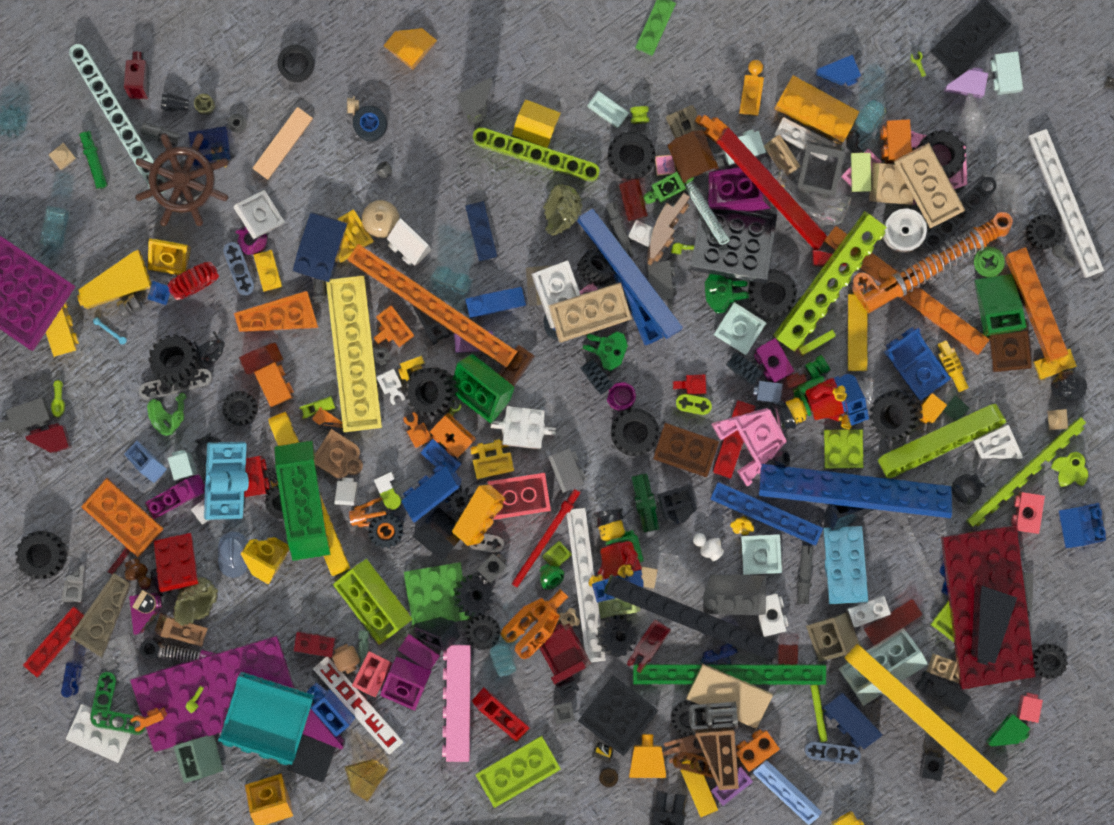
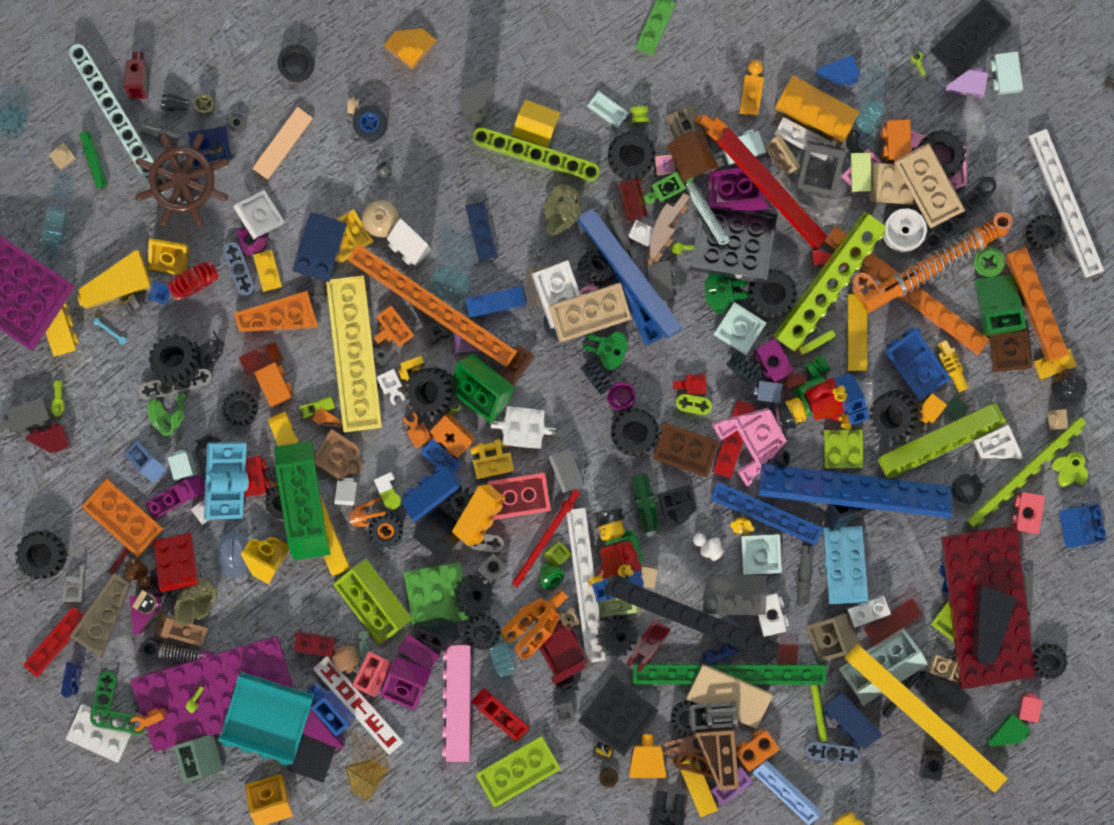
none -> black bar [882,671,922,719]

